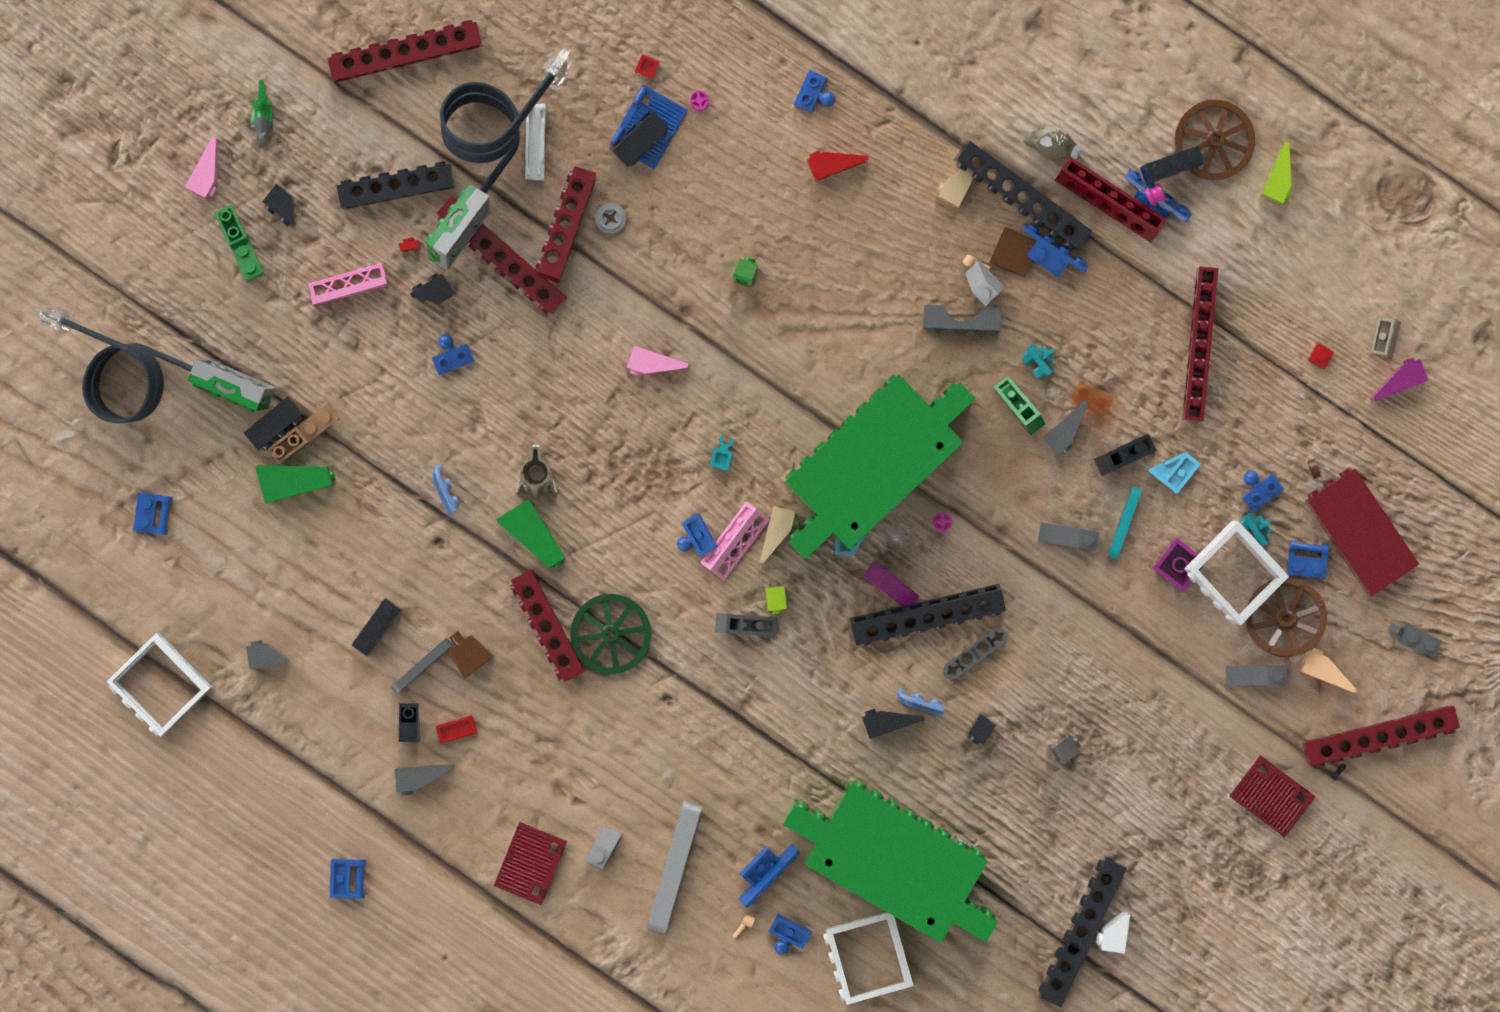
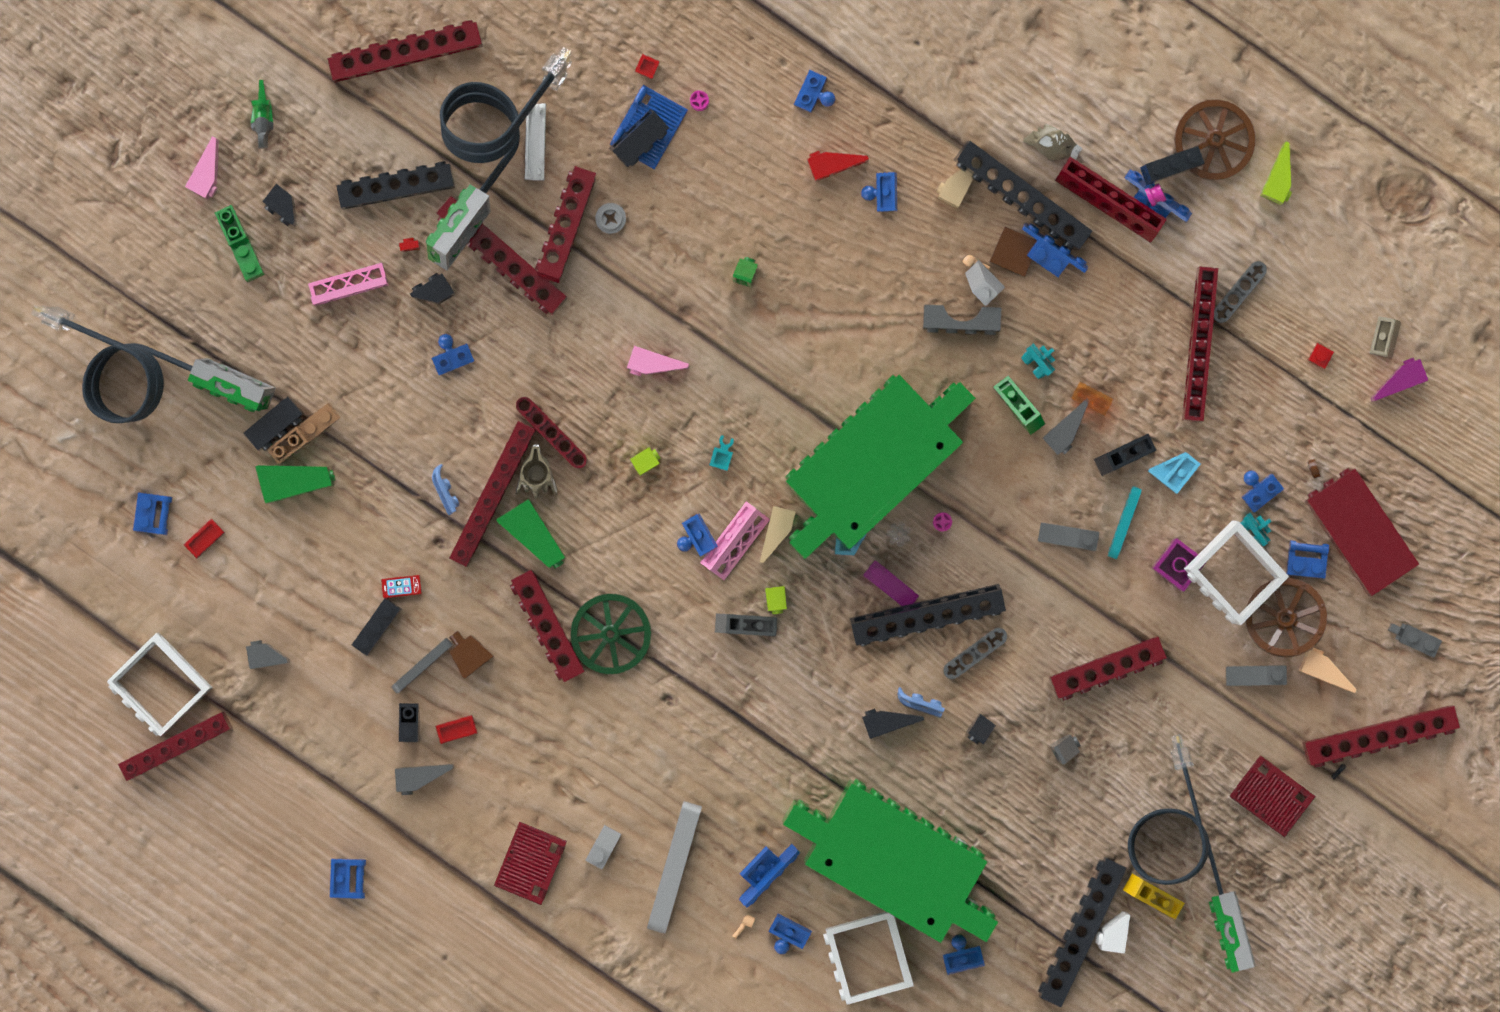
none -> dark red brick [118,711,233,781]
none -> red tile [183,519,225,559]
none -> tile [381,575,422,598]
none -> dark red brick [449,421,537,567]
none -> dark red beam [516,397,588,469]
none -> lime brick [630,447,661,476]
none -> blue plate [861,172,898,212]
none -> blue plate [943,934,985,975]
none -> dark red brick [1049,636,1166,701]
none -> yellow slope [1123,873,1185,920]
none -> piece [1128,734,1256,973]
none -> dark grey beam [1214,261,1267,323]

